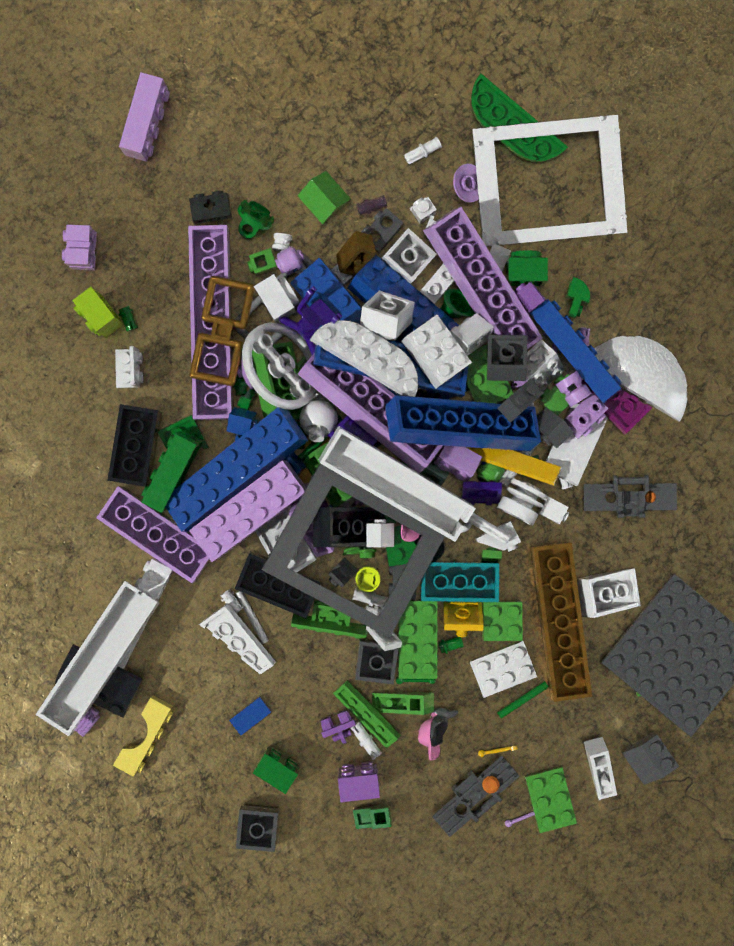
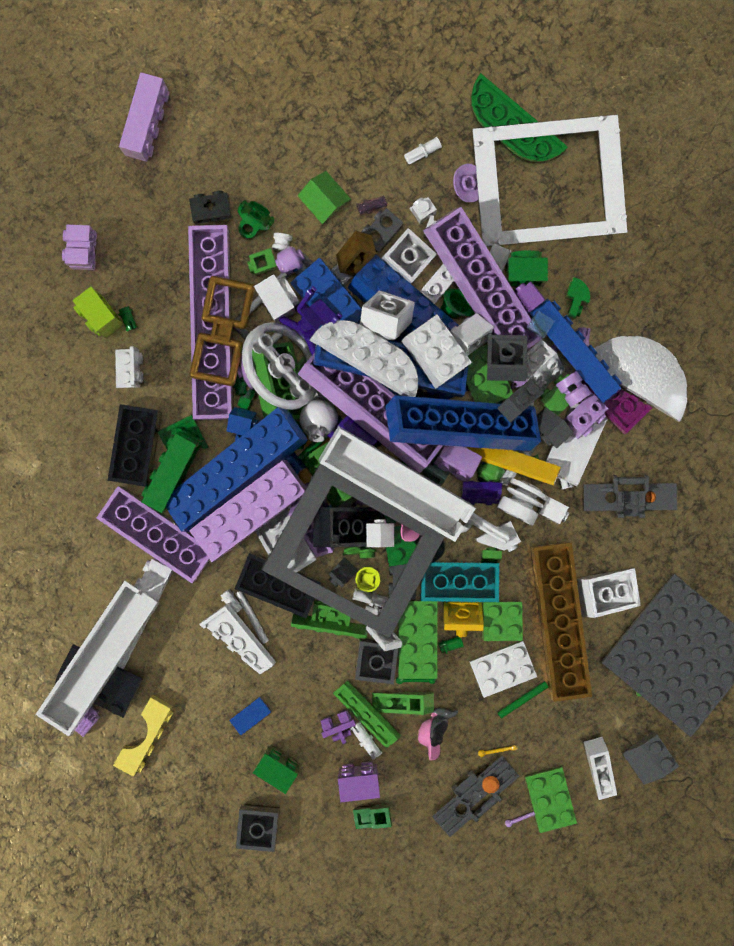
none -> clear light blue plate [527,311,555,338]

